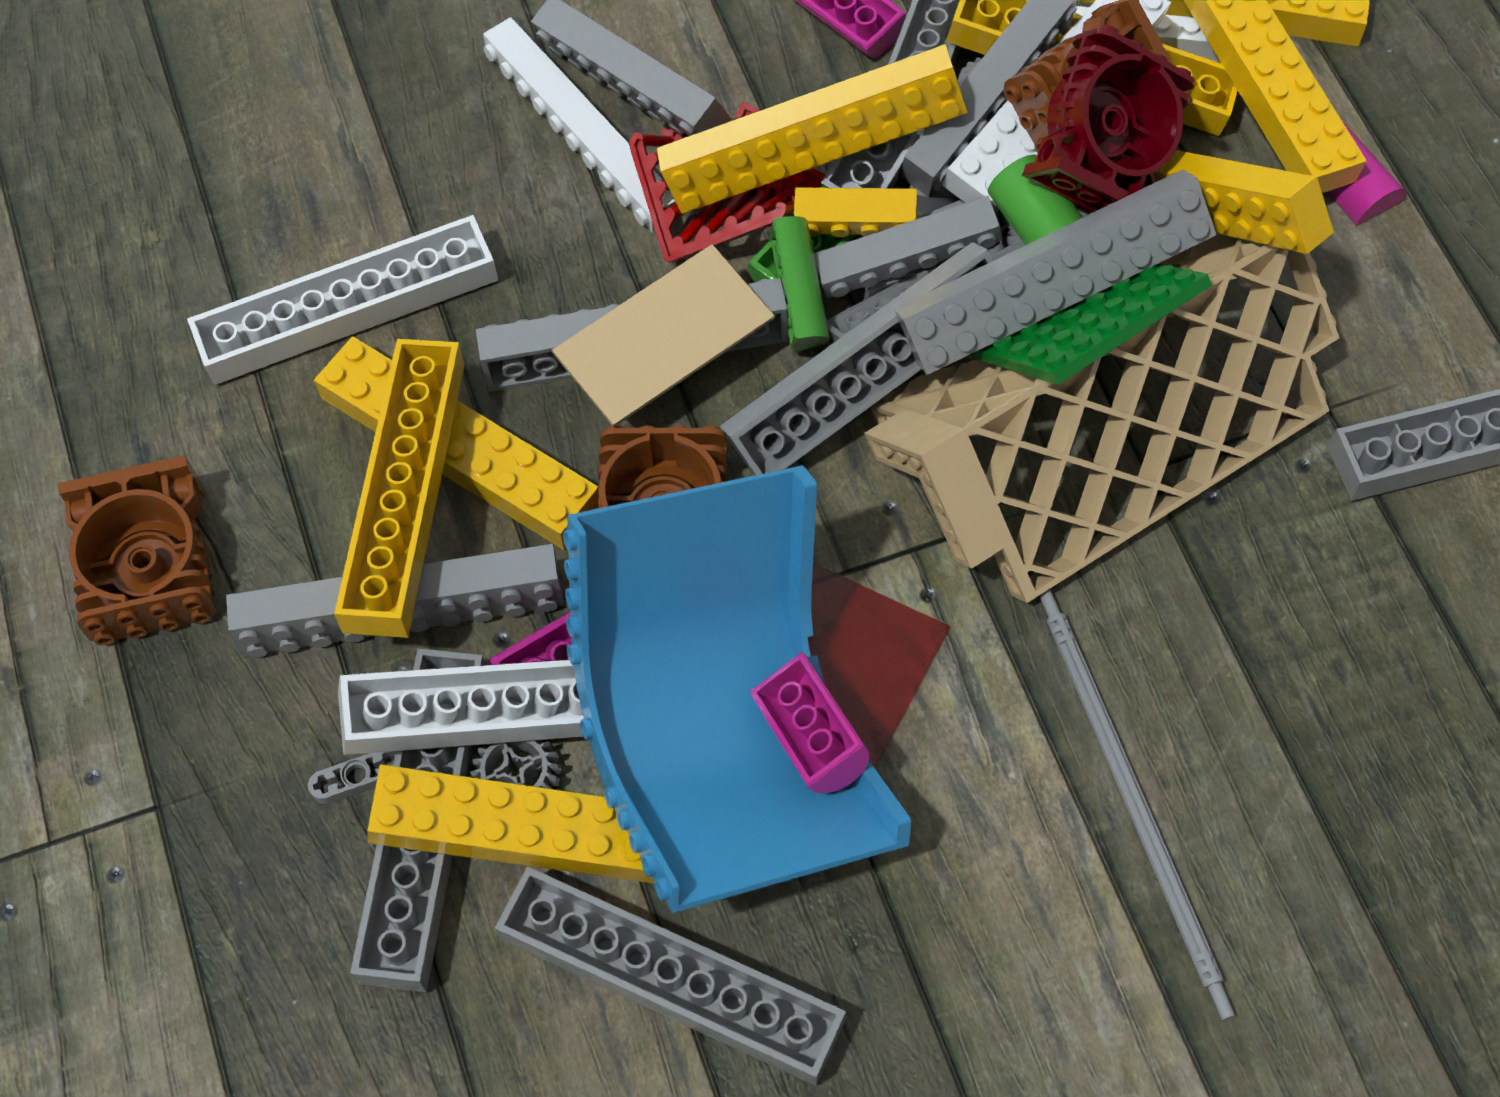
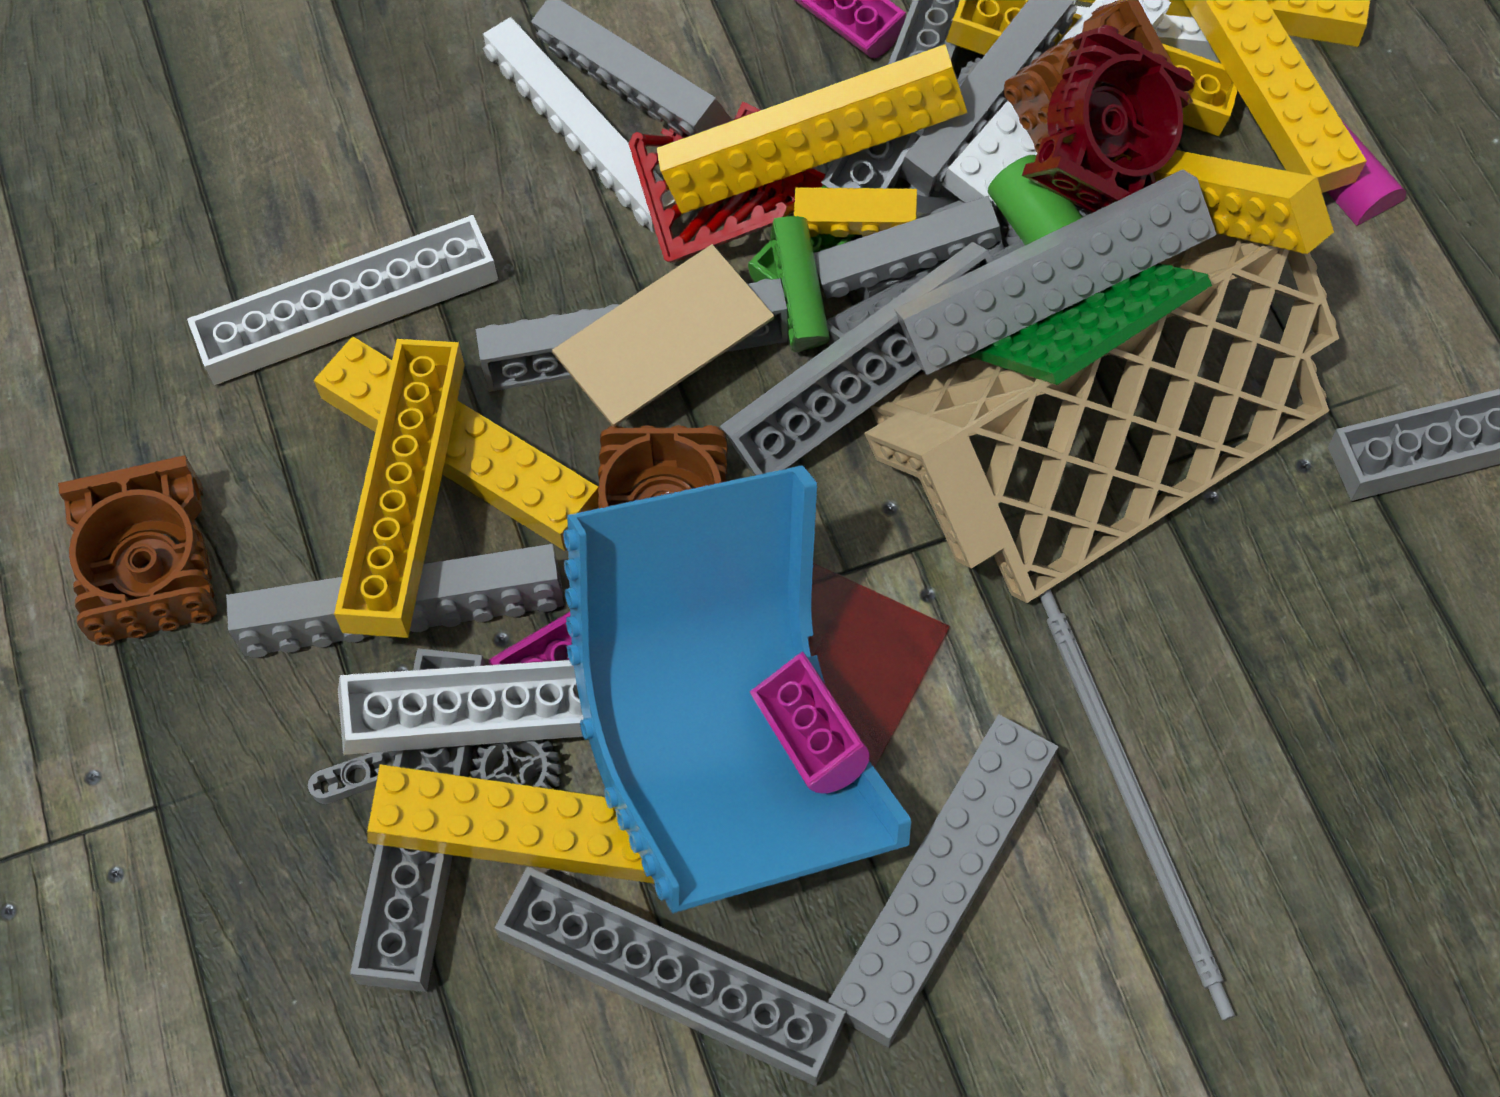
none -> light grey brick [828,714,1059,1048]

